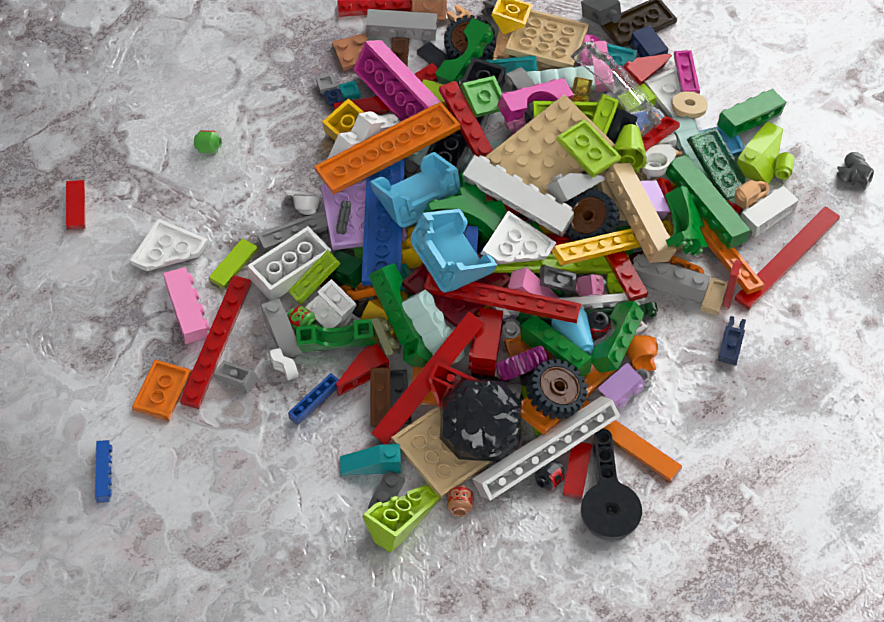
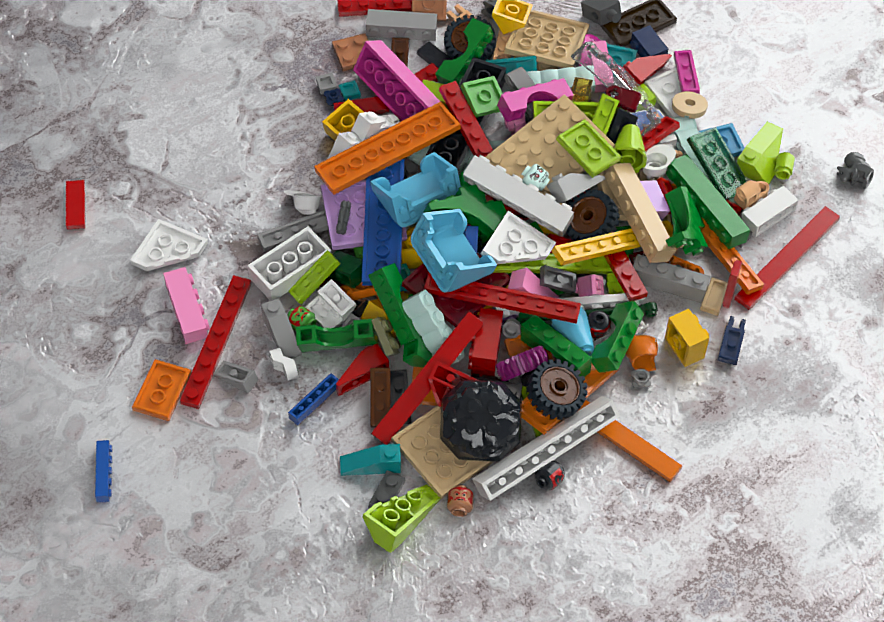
bright green head [194,130,222,154] -> none
lime tile [209,238,258,289] -> none
red tile [562,442,592,499] -> none
black beam [581,428,642,540] -> none
lavender brick [598,363,646,409] -> none
brick [717,88,787,139] -> none
none -> light aqua head [521,164,550,191]
none -> dark red piece [606,85,642,113]
none -> yellow brick [665,309,710,367]

